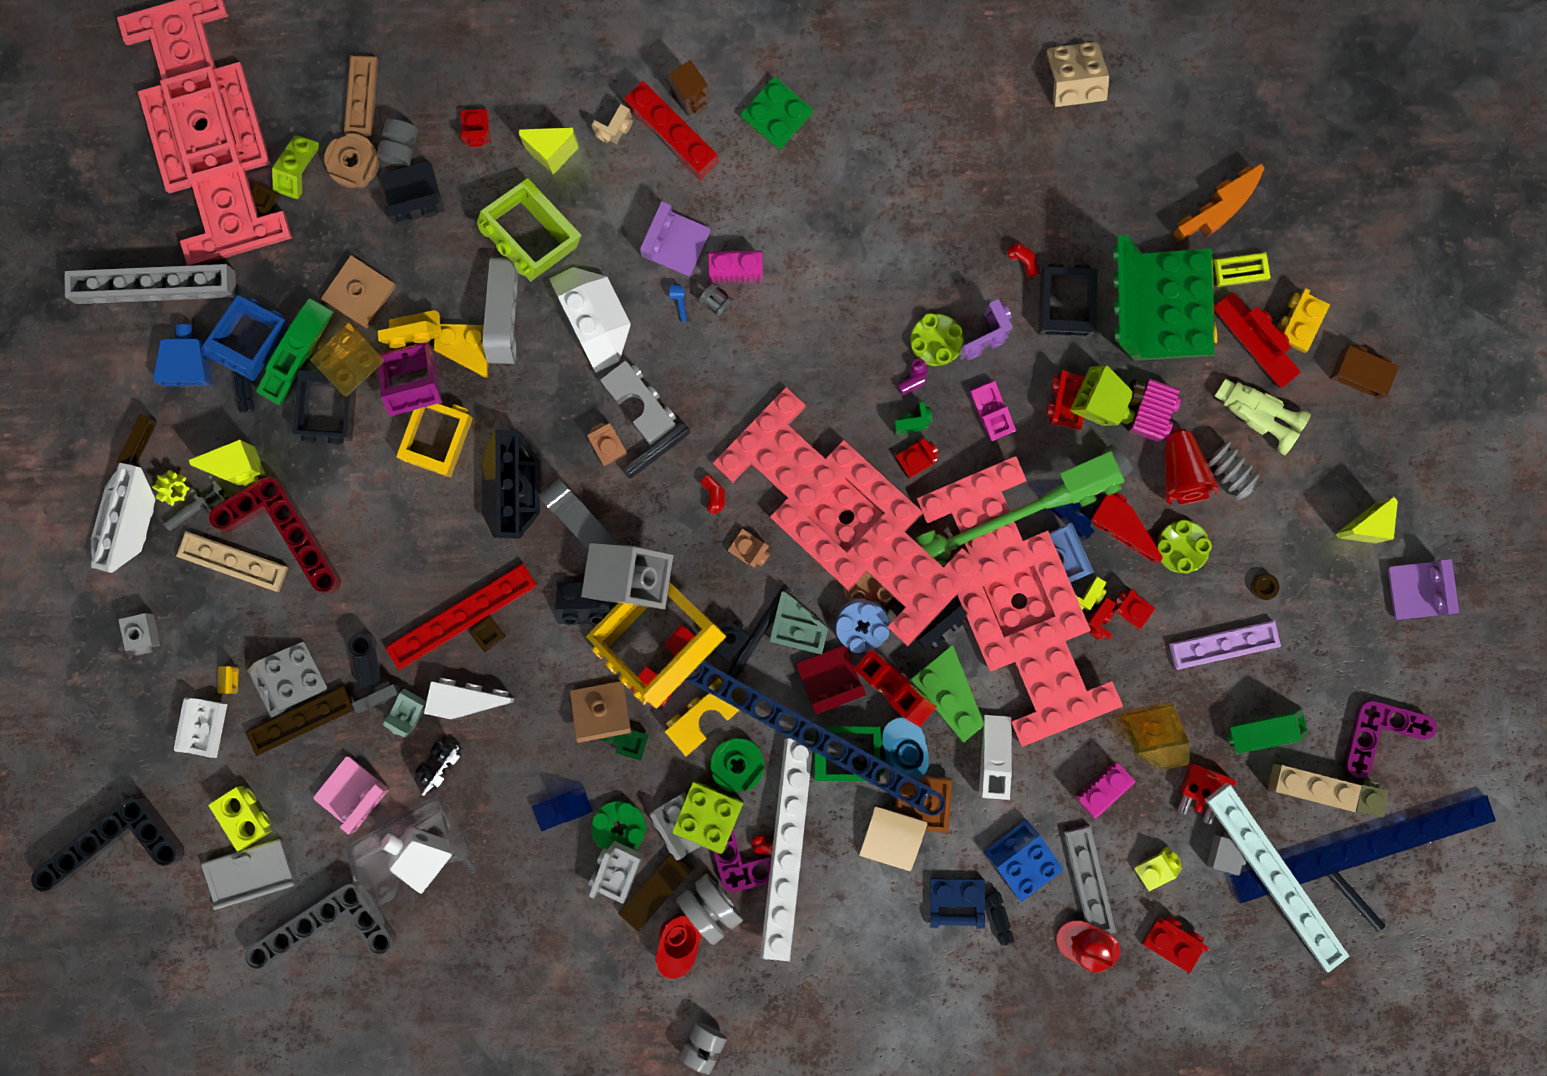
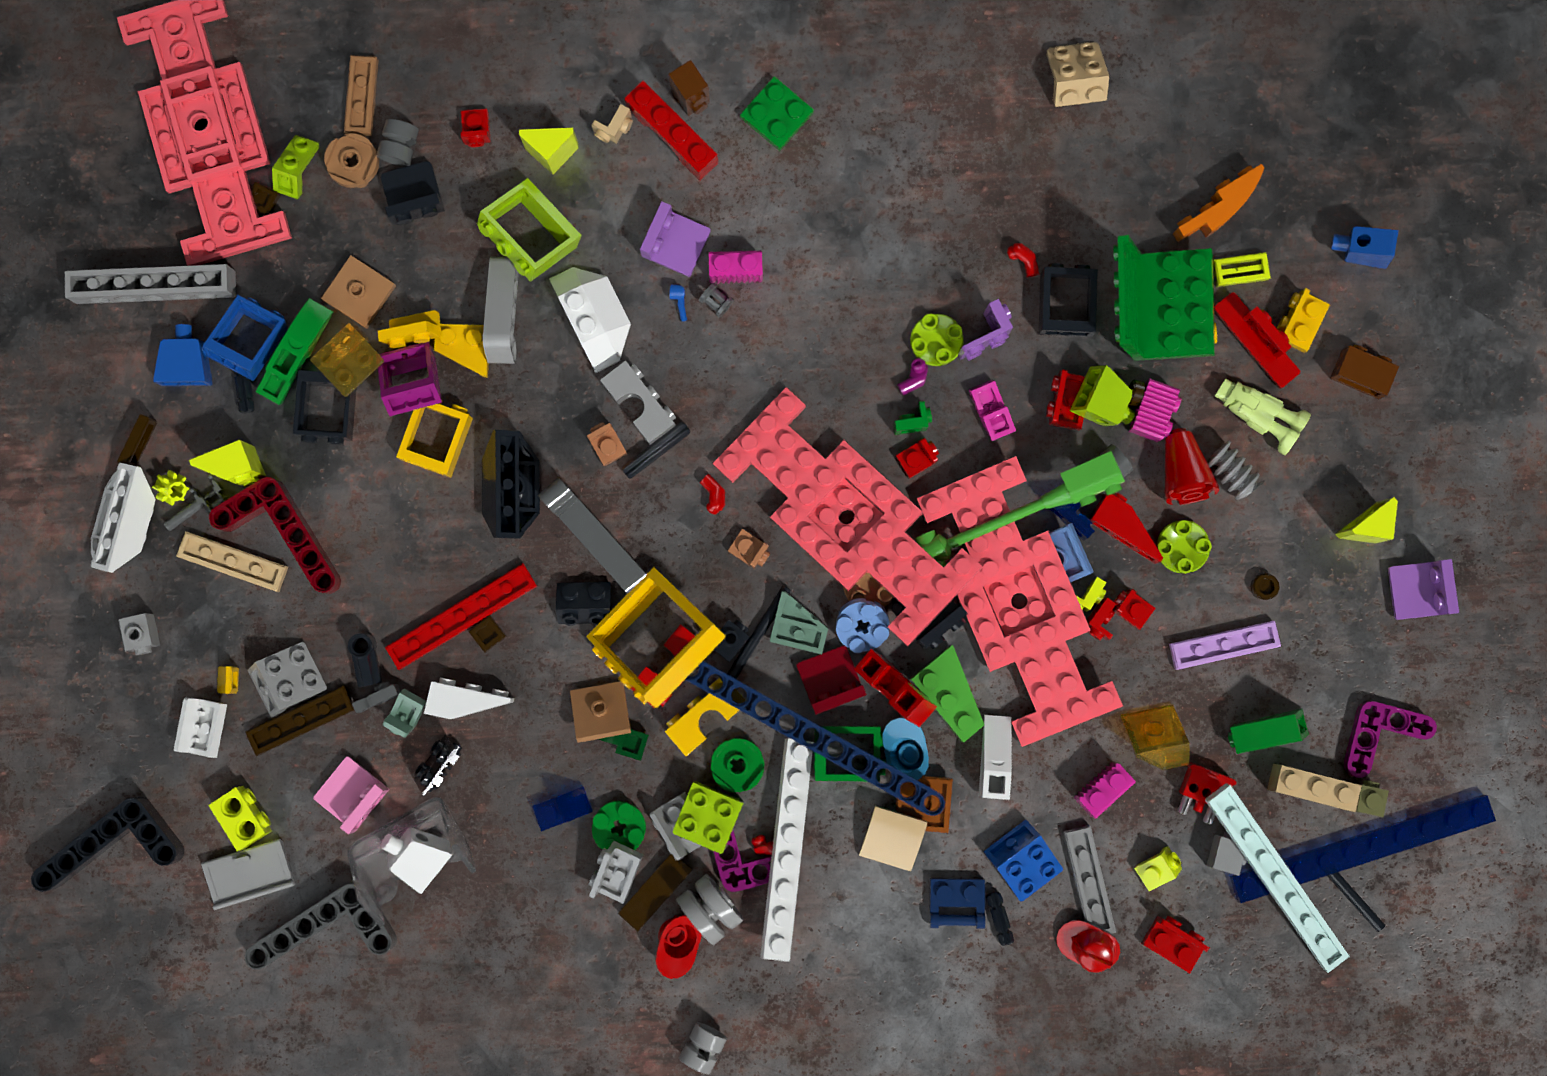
light grey slope [581,543,673,609] -> none
none -> blue torso [1331,226,1399,269]

